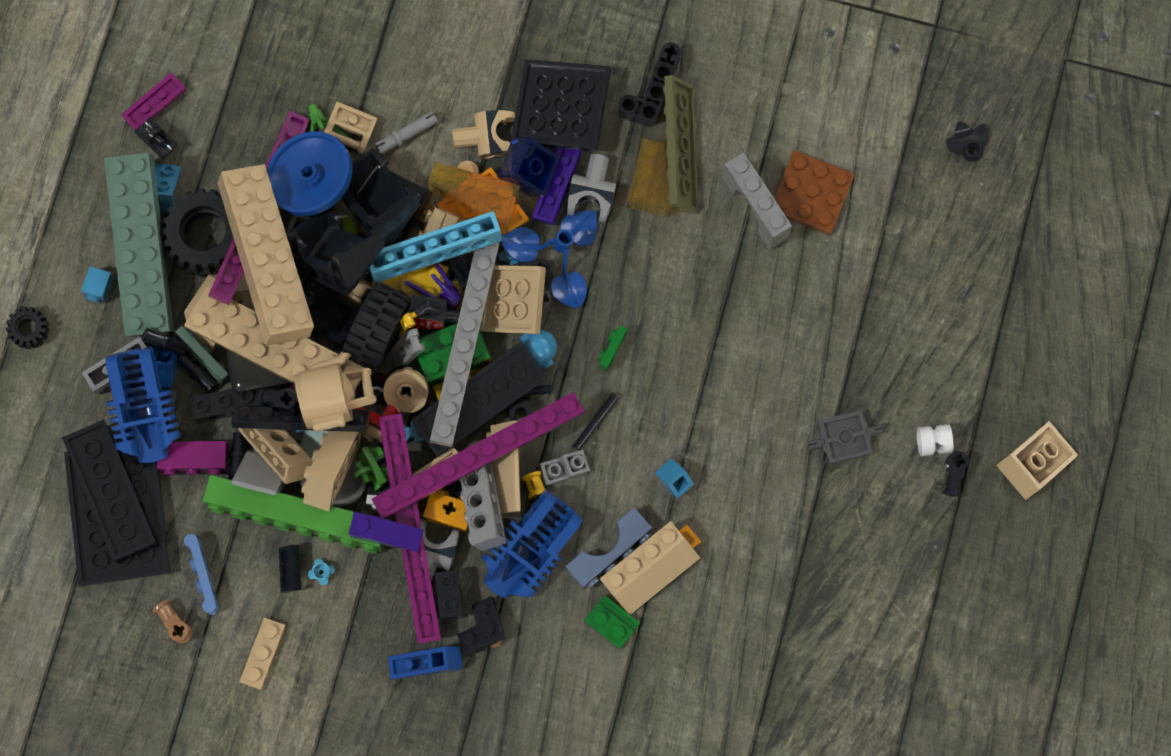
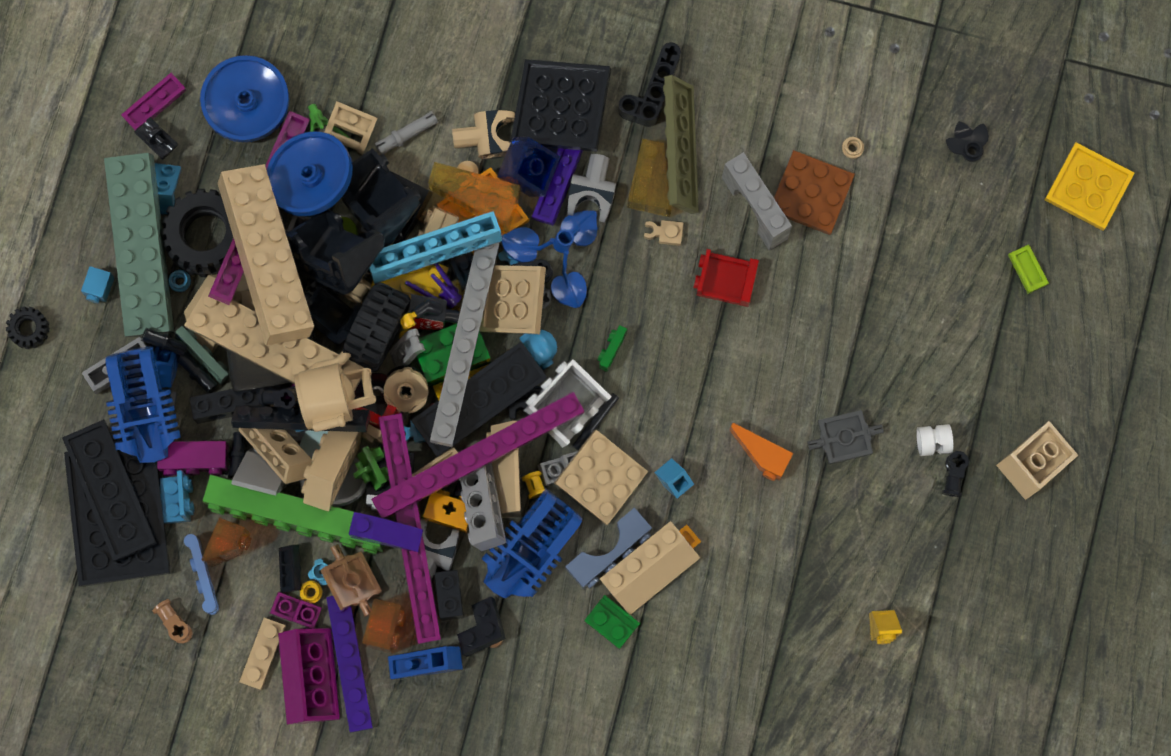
none -> dark azure bracket [160,470,195,524]
none -> dark azure plate [168,270,191,292]
none -> blue dish [200,56,289,142]
none -> clear orange slope [201,517,252,567]
none -> magenta slope [269,592,322,629]
none -> magenta slope [278,628,340,725]
none -> yellow plate [300,581,323,604]
none -> medium nougat plate [320,544,382,617]
none -> dark purple plate [326,596,373,733]
none -> clear orange brick [362,598,407,654]
none -> window [524,360,612,448]
none -> tan plate [554,430,648,525]
none -> tan plate [644,220,683,246]
none -> red panel [693,249,759,307]
none -> orange slope [730,423,793,481]
none -> tan plate [842,137,864,159]
none -> yellow slope [869,610,902,645]
none -> lime tile [1008,245,1049,294]
none -> yellow plate [1045,142,1134,231]

